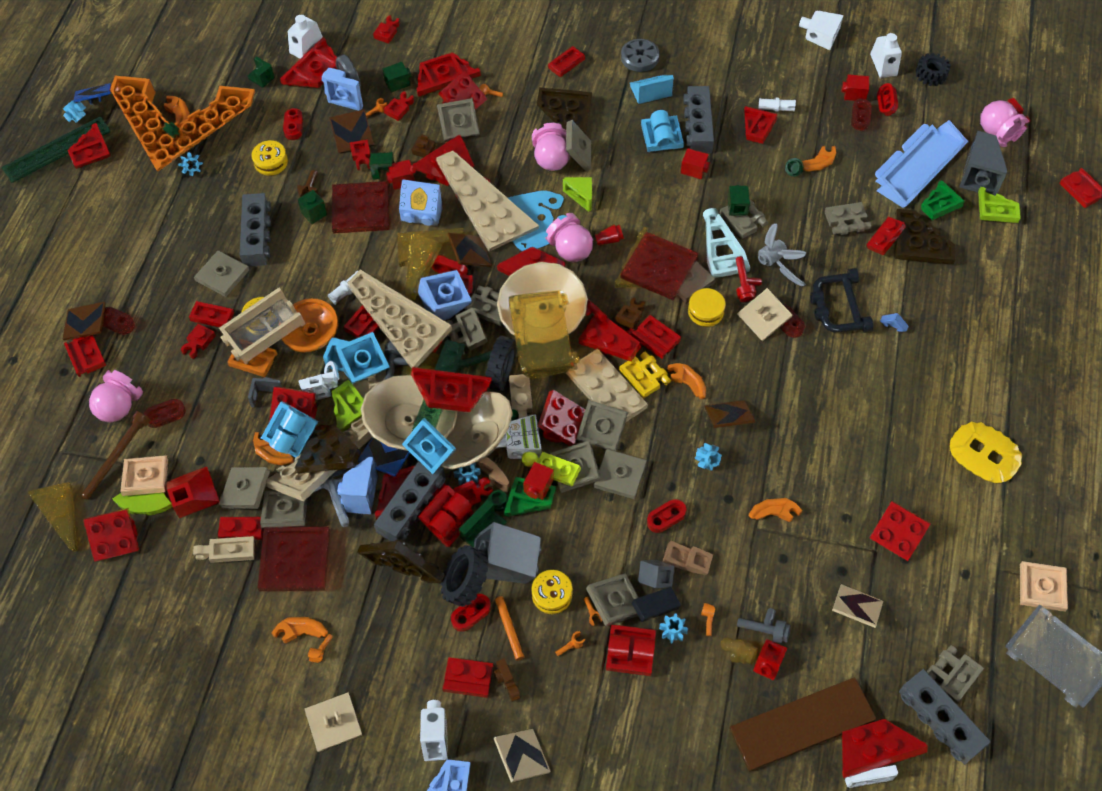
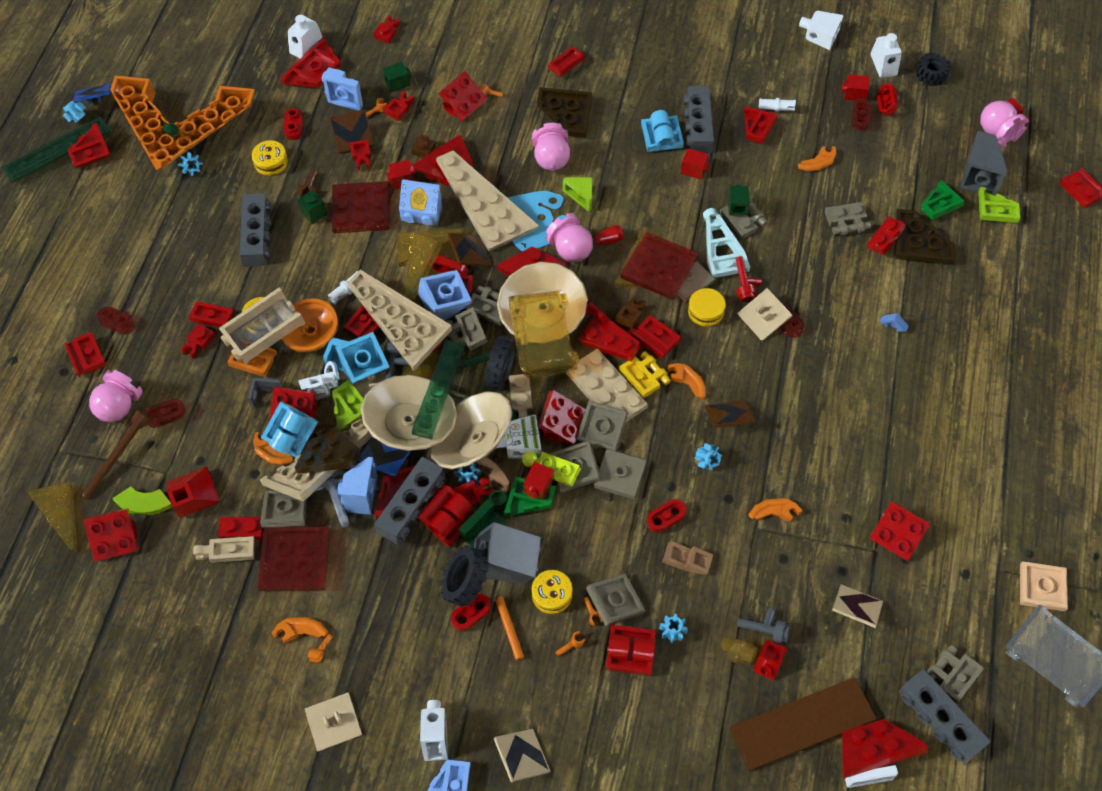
reddish brown piece [62,302,106,341] -> none
light nougat tile [121,456,168,496] -> none
orange piece [164,96,190,124] -> none
dark tan plate [194,250,249,297] -> none
dark tan plate [219,467,270,509] -> none
dark green panel [248,56,275,88] -> none
dark grey wheel [336,54,361,89] -> none
dark brown plate [357,540,446,583] -> none
dark green panel [370,152,395,180] -> none
medium azure slope [402,418,456,474] -> none
red wing [411,367,492,413] -> none
red wing [417,52,481,97] -> none
dark tan plate [437,98,480,141] -> none
red plate [442,657,493,698] -> none
reddish brown plate [494,658,520,702] -> none
dark tan plate [566,120,591,171] -> none
dark grey wheel [621,39,659,72] -> none
medium azure slope [630,75,674,104] -> none
black tile [632,587,681,622] -> none
dark grey panel [638,560,674,588] -> none
orange hand [701,603,715,636] -> none
light grey plant [758,224,806,286] -> none
dark green plate [785,158,804,177] -> none
black bar [810,268,873,333] -> none
light blue slope [875,120,968,208] -> none
yellow piece [950,421,1022,483] -> none

